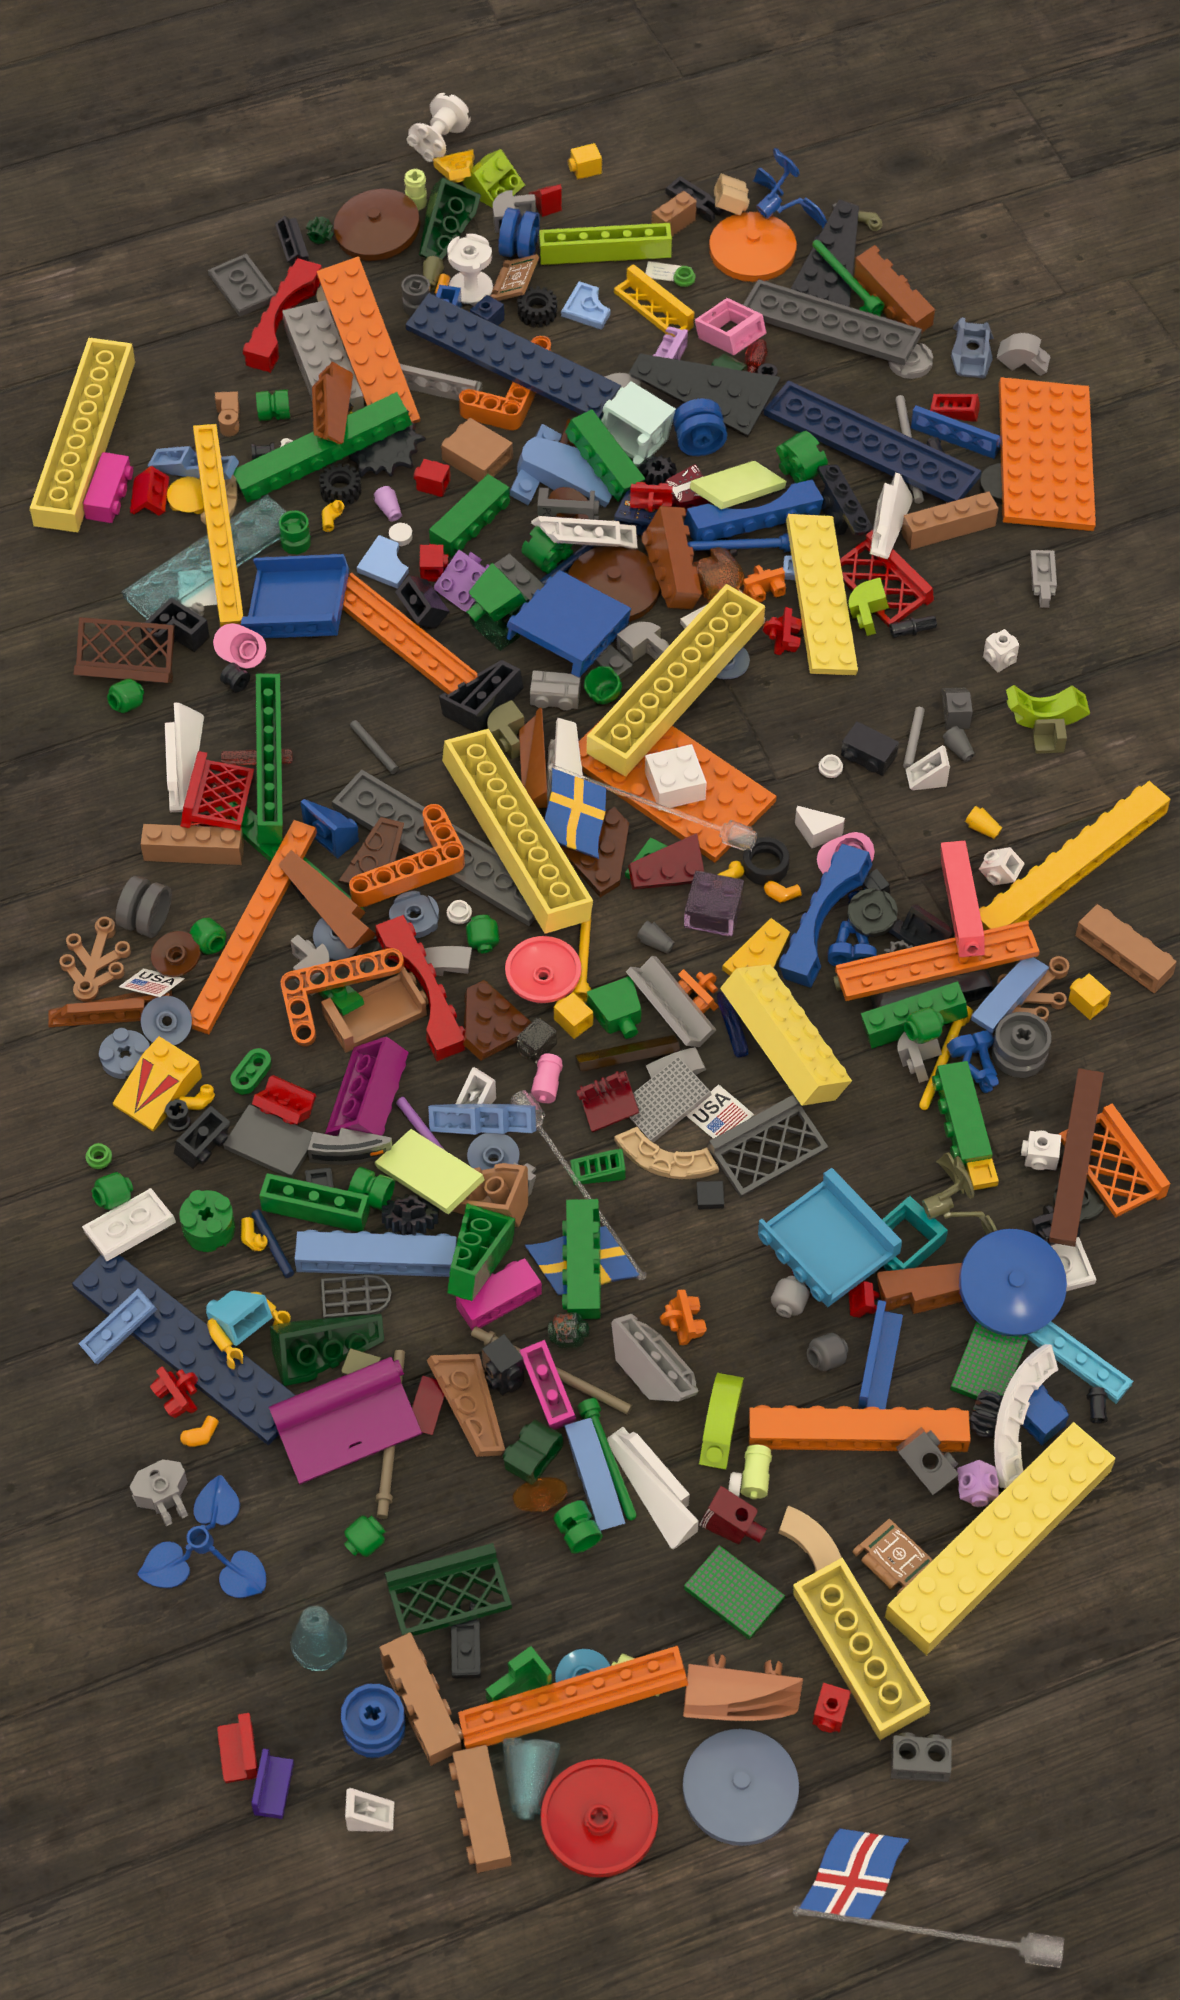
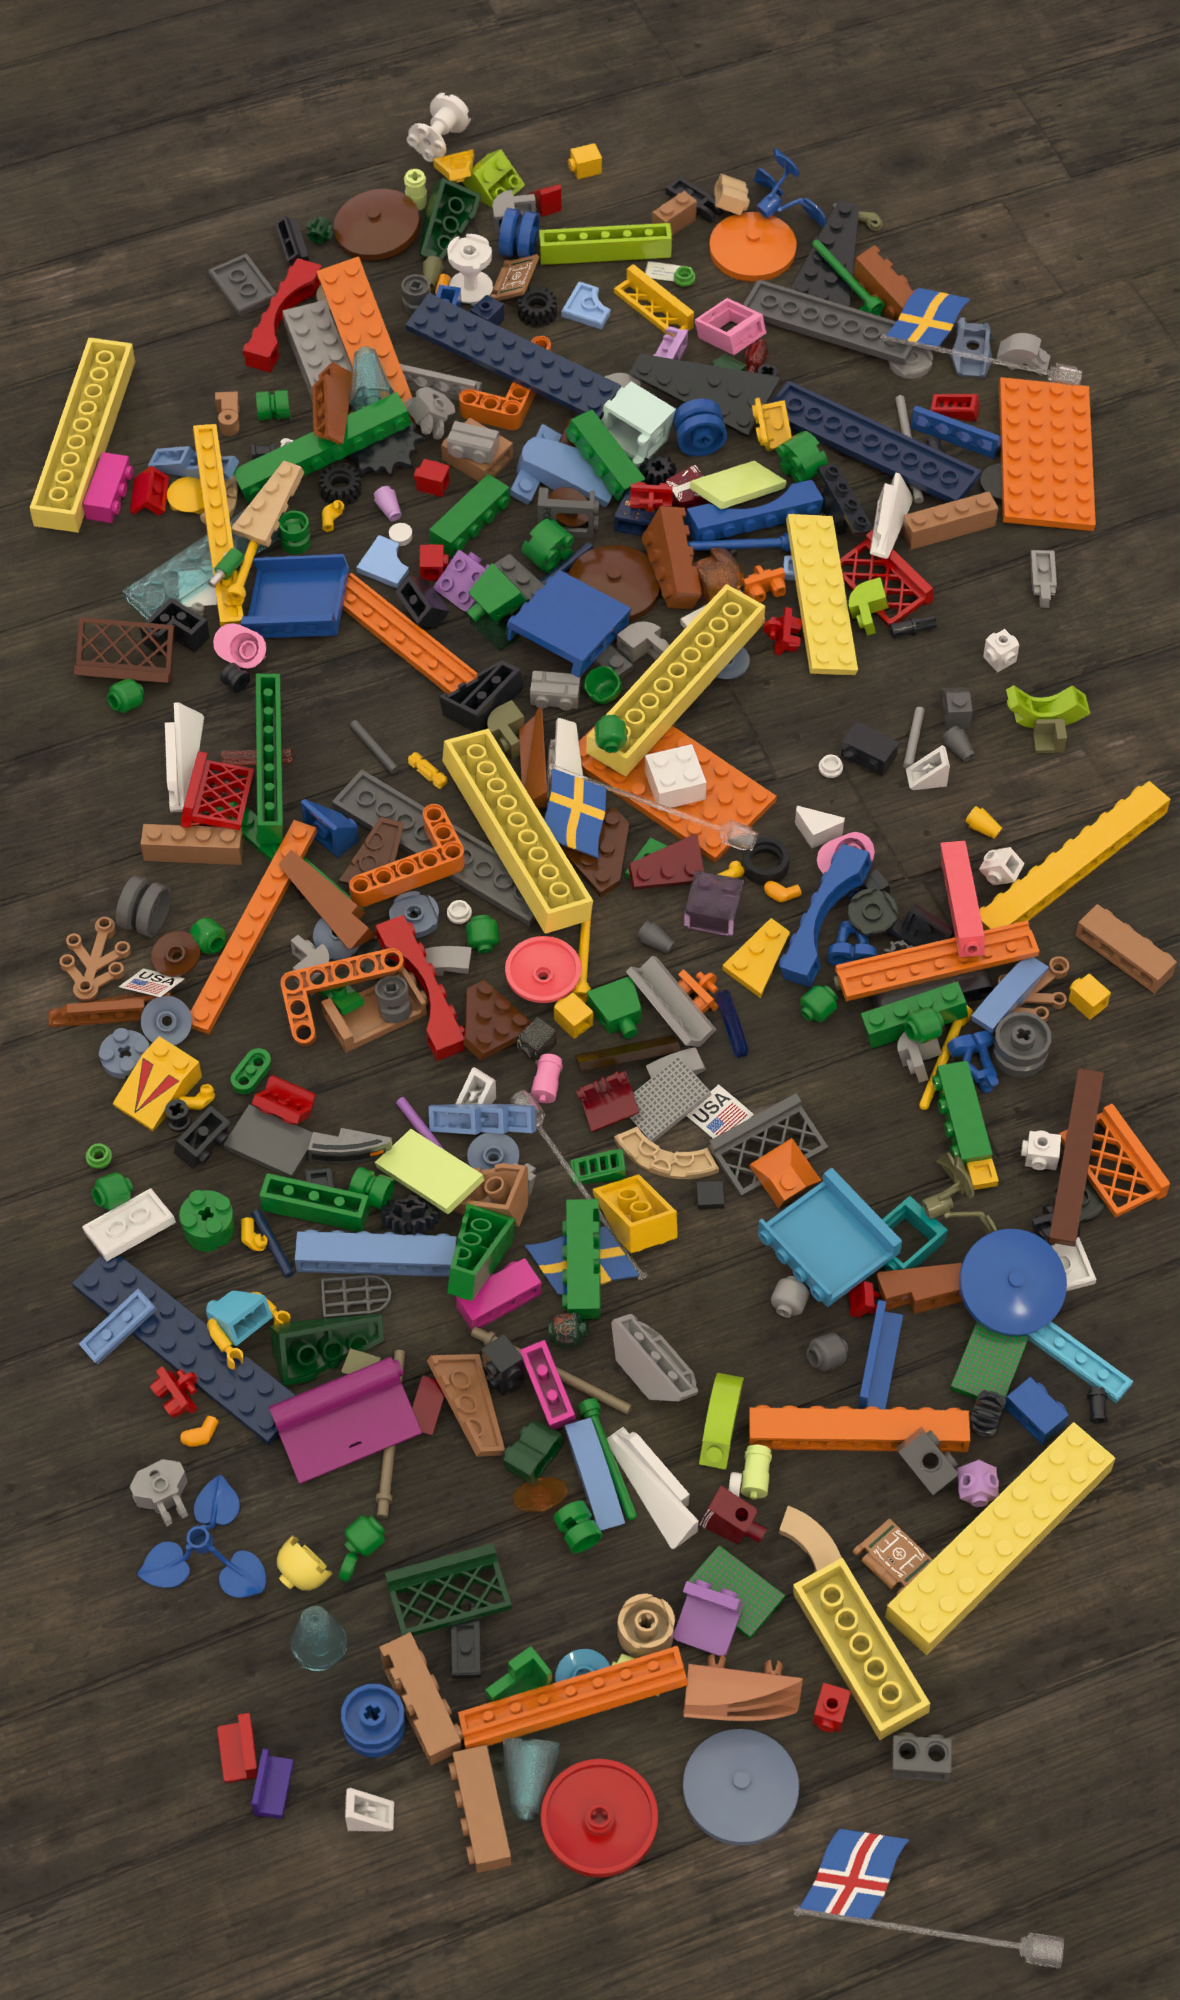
magenta slope [325,1036,409,1137] -> none
white wedge [531,516,637,549] -> none
orange hips [660,1290,707,1345] -> none
light yellow brick [720,965,852,1106] -> none
white tile [994,1344,1058,1488] -> none
none -> green piece [208,548,244,588]
none -> yellow piece [225,540,259,605]
none -> tan wing [231,461,304,547]
none -> light yellow cylinder [277,1535,332,1591]
none -> green tile [338,1553,358,1582]
none -> clear light blue cone [349,346,394,411]
none -> dark grey wheel [375,975,412,1023]
none -> light grey hinge [405,387,455,440]
none -> yellow axle [408,752,448,789]
none -> light grey brick [447,421,499,464]
none -> yellow slope [593,1174,677,1253]
none -> green head [594,715,627,753]
none -> tan brick [618,1594,675,1658]
none -> medium lavender bracket [674,1579,744,1656]
none -> orange slope [749,1138,821,1209]
none -> yellow bracket [752,398,792,452]
none -> green head [800,985,838,1023]
none -> flag [881,288,1082,387]

